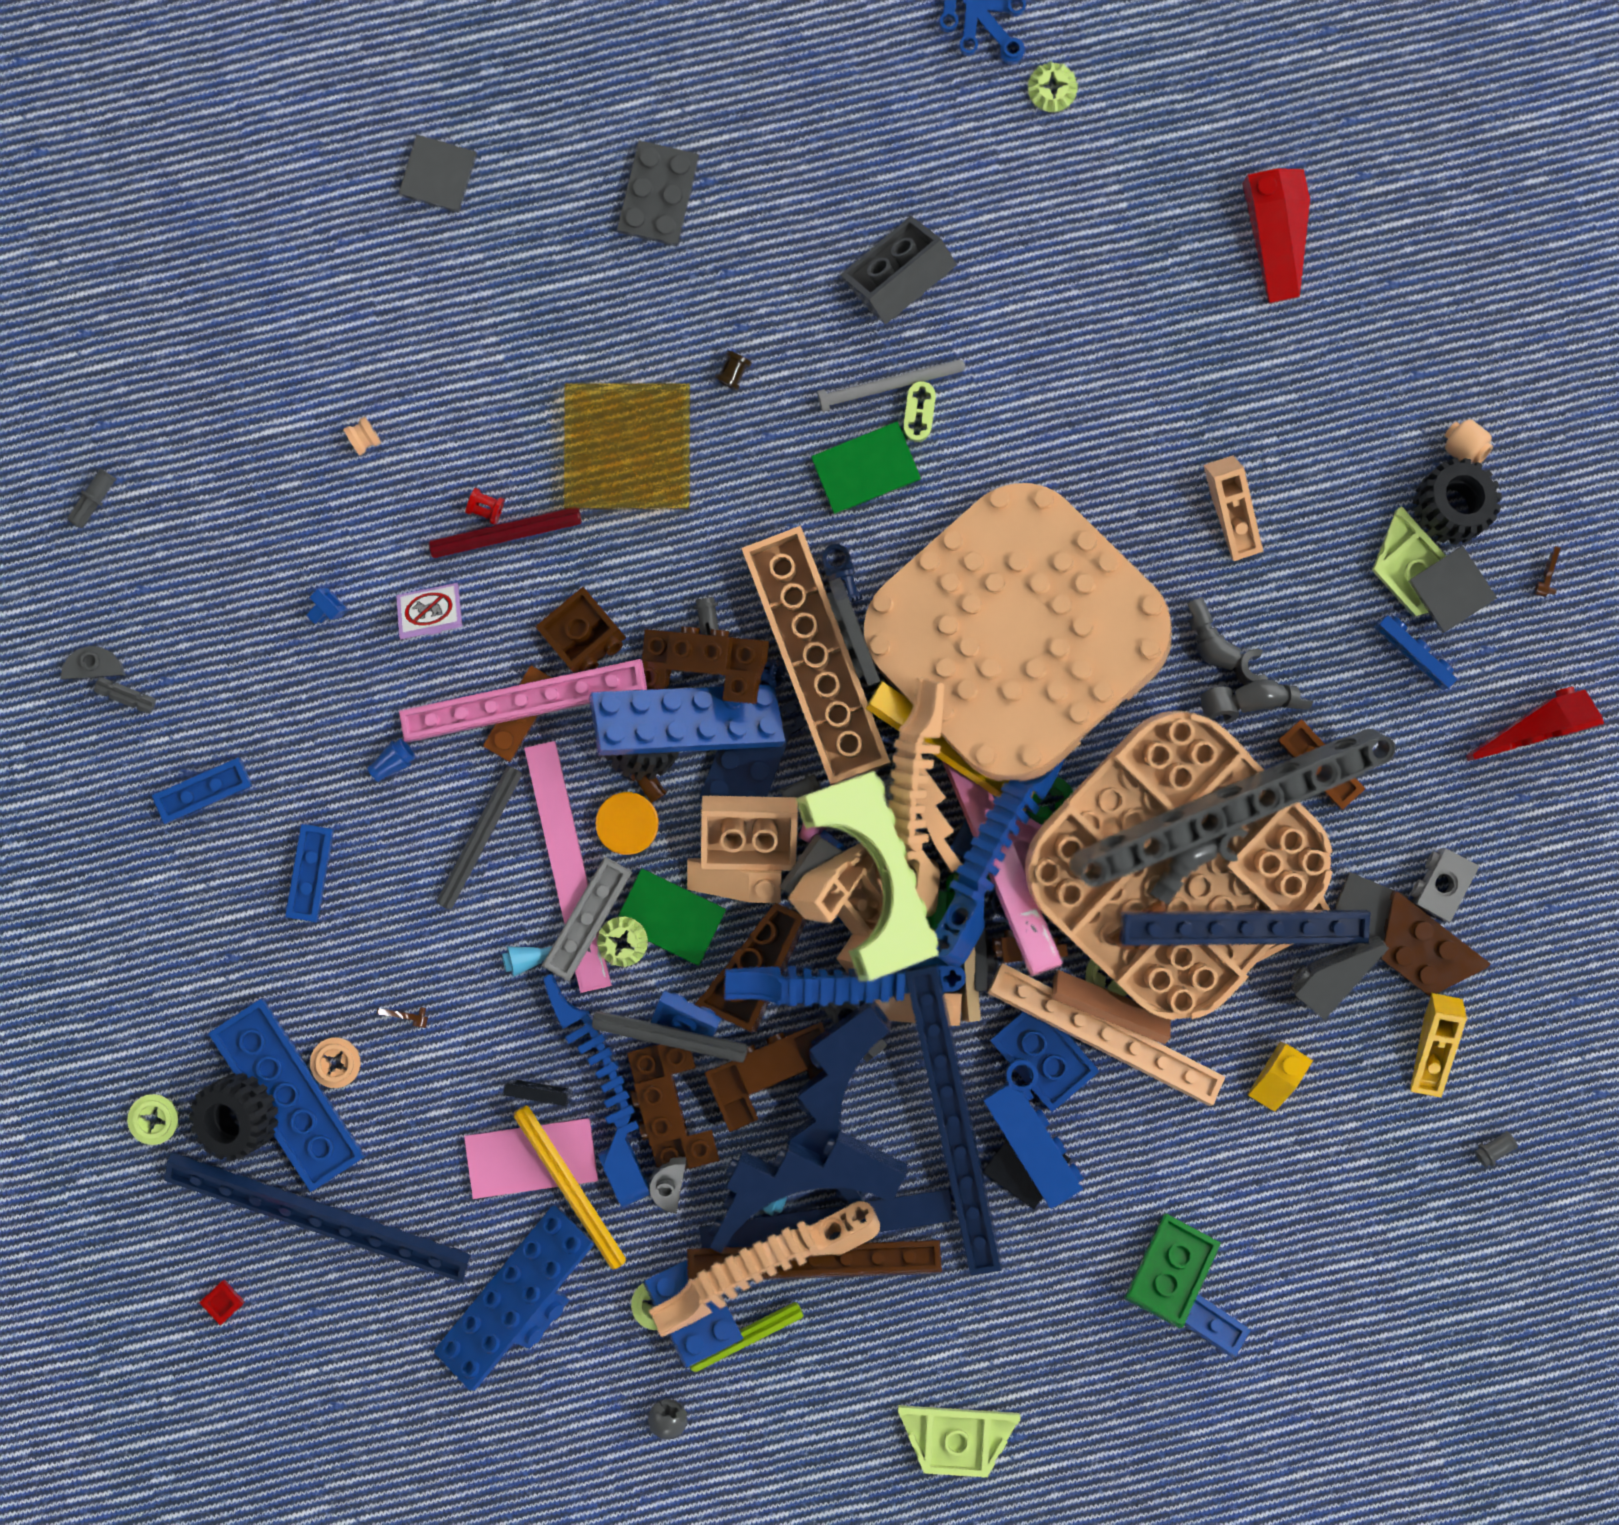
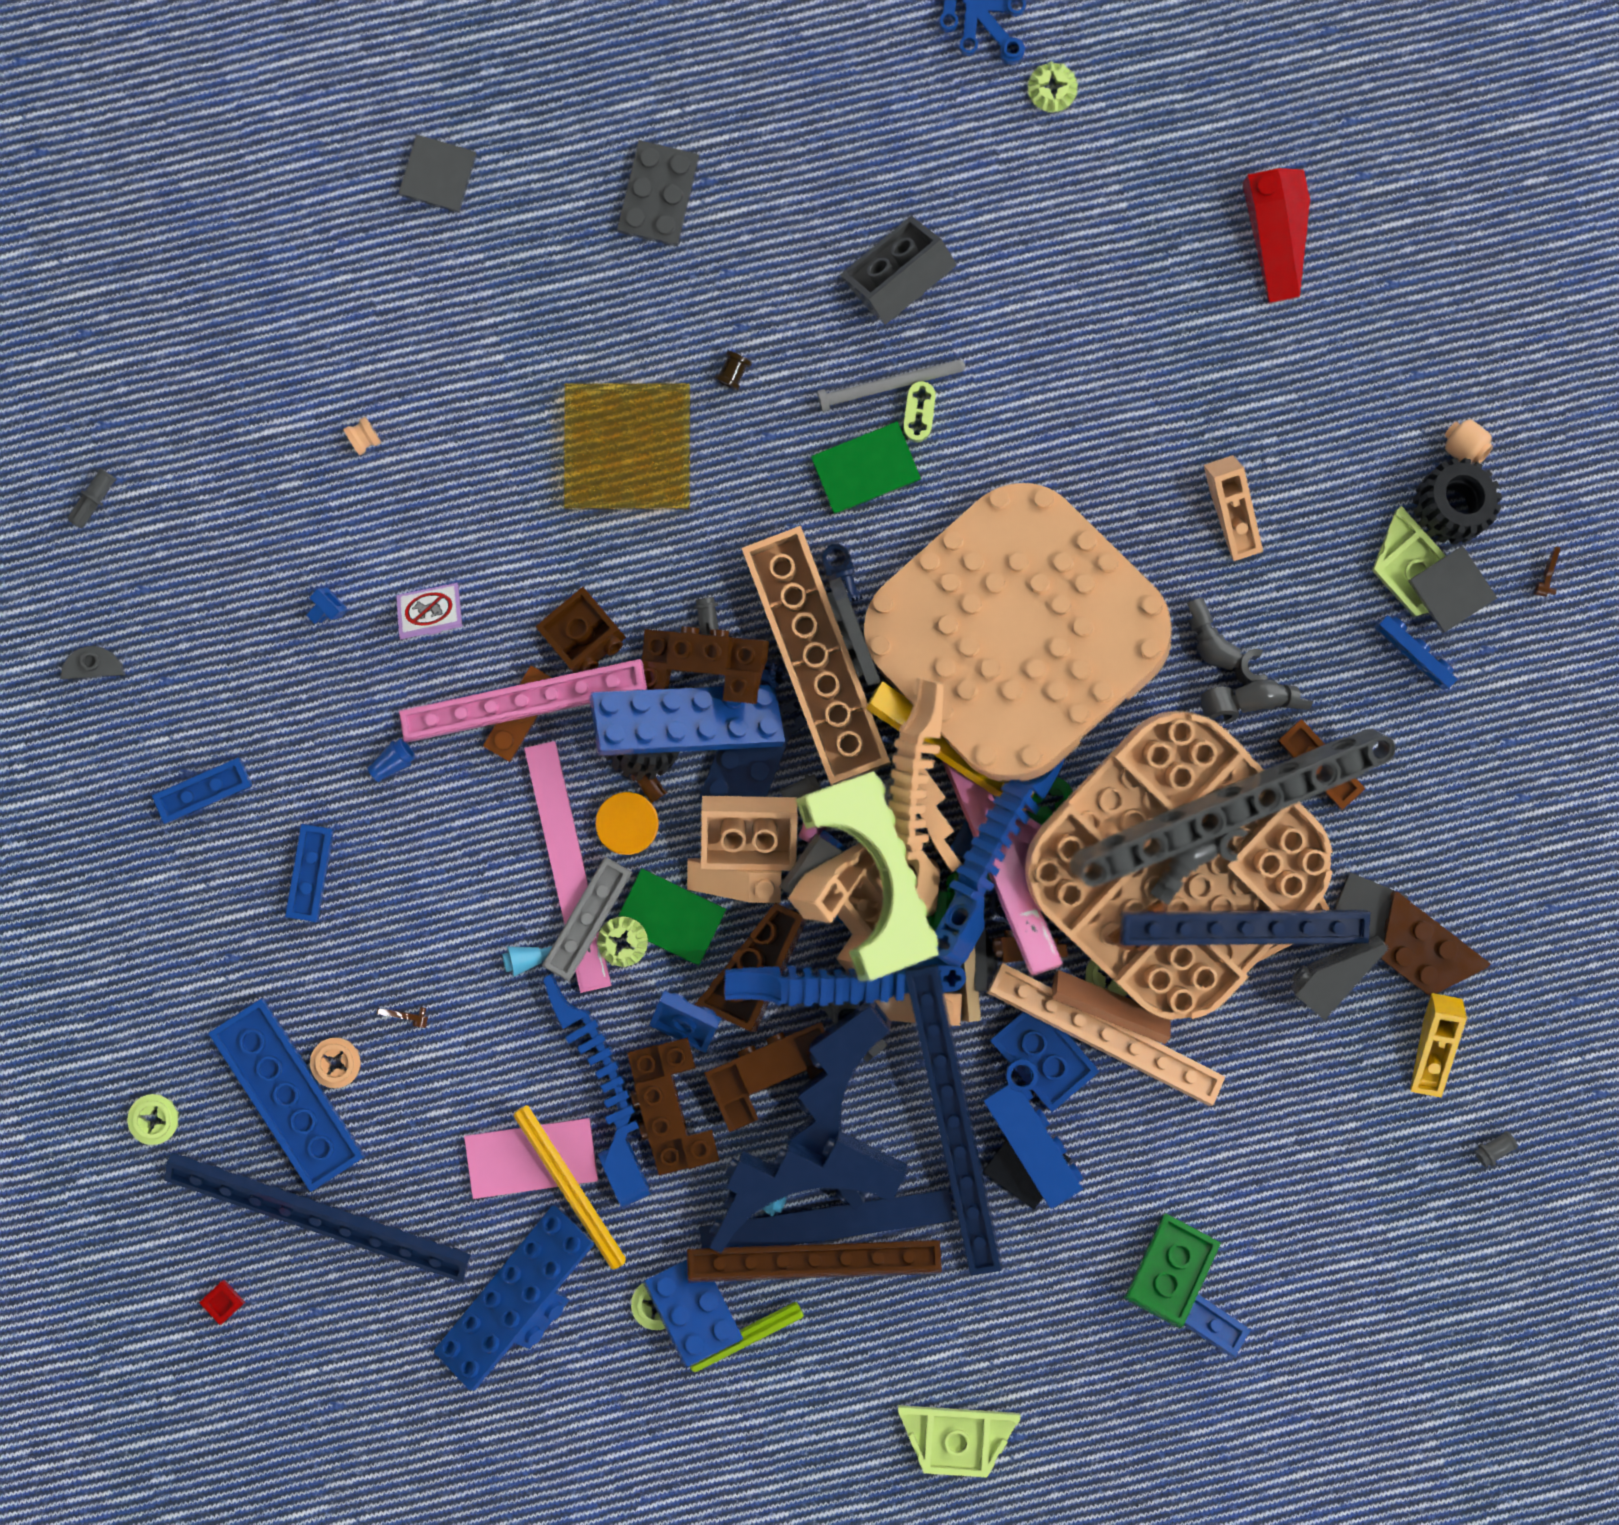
dark grey axle [94,677,156,714] -> none
black tyre [189,1073,278,1161] -> none
dark red axle [429,506,582,558] -> none
dark grey axle [437,766,522,909] -> none
red bush [465,488,505,525] -> none
black tile [503,1079,573,1106] -> none
dark grey axle [592,1011,747,1062] -> none
dark grey piece [648,1399,687,1440] -> none
light nougat piece [649,1201,880,1337] -> none
dark grey plate [650,1157,686,1214] -> none
yellow slope [1247,1042,1313,1112] -> none
light grey brick [1410,848,1479,922] -> none
red wedge [1466,686,1604,761] -> none

